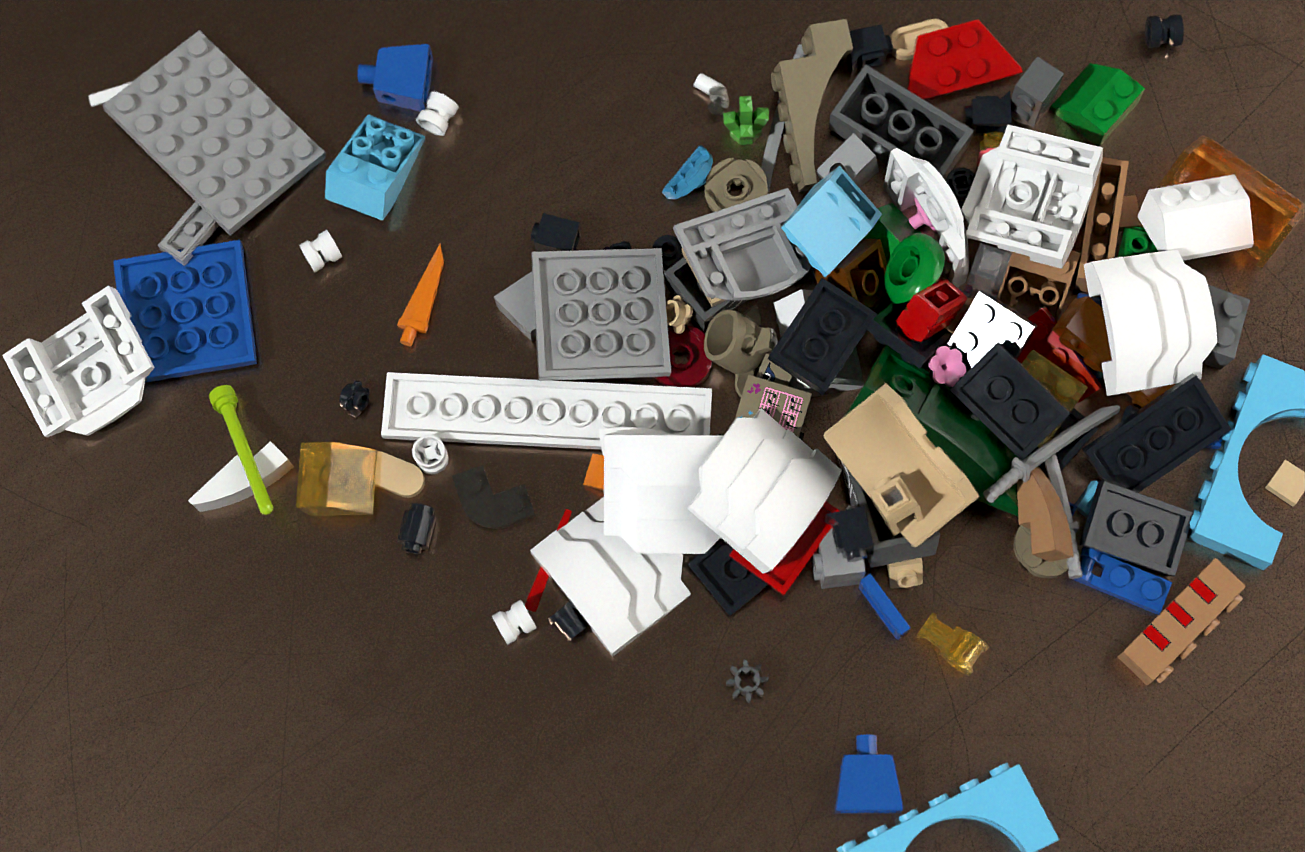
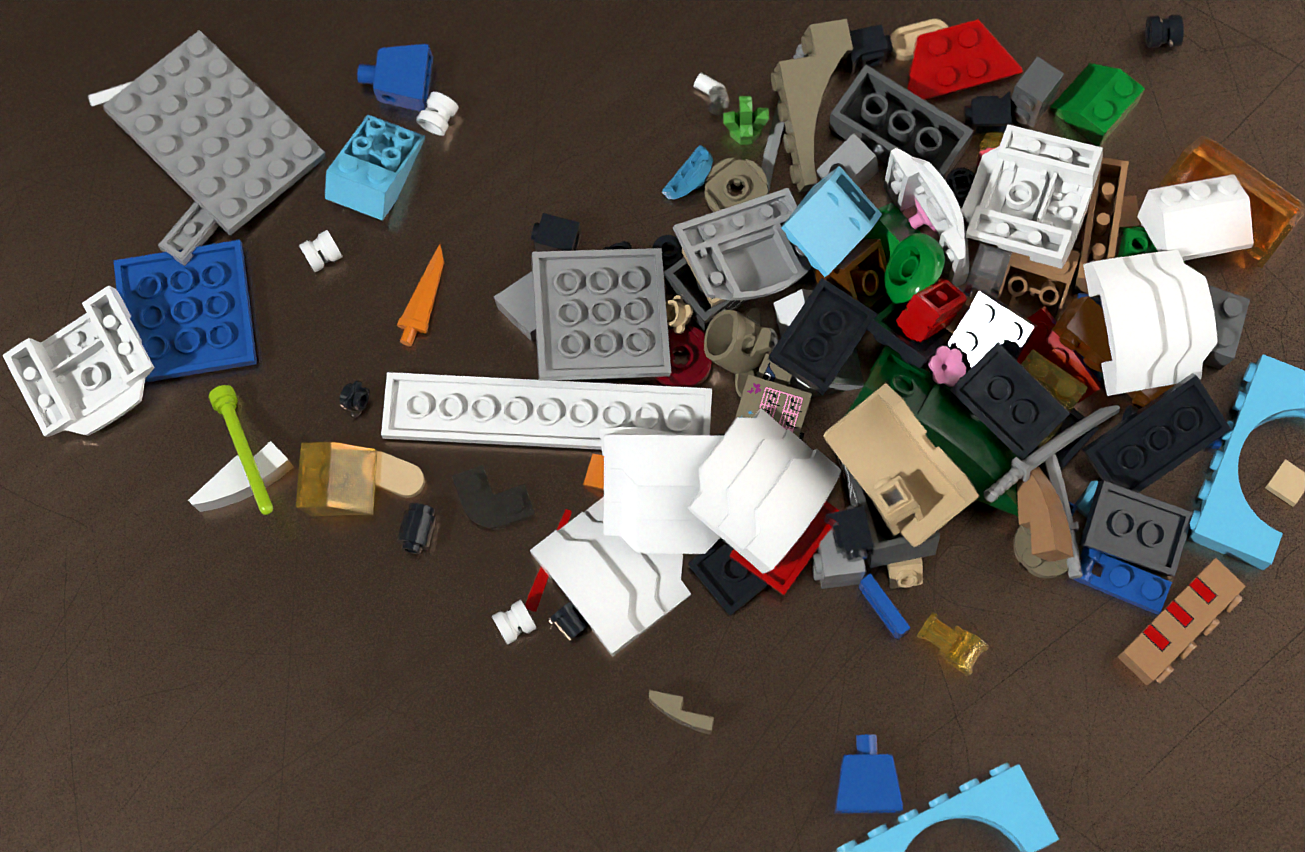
white wheel [412,435,449,475] -> none
dark grey gear [726,659,768,704] -> none
none -> dark tan slope [648,690,714,735]

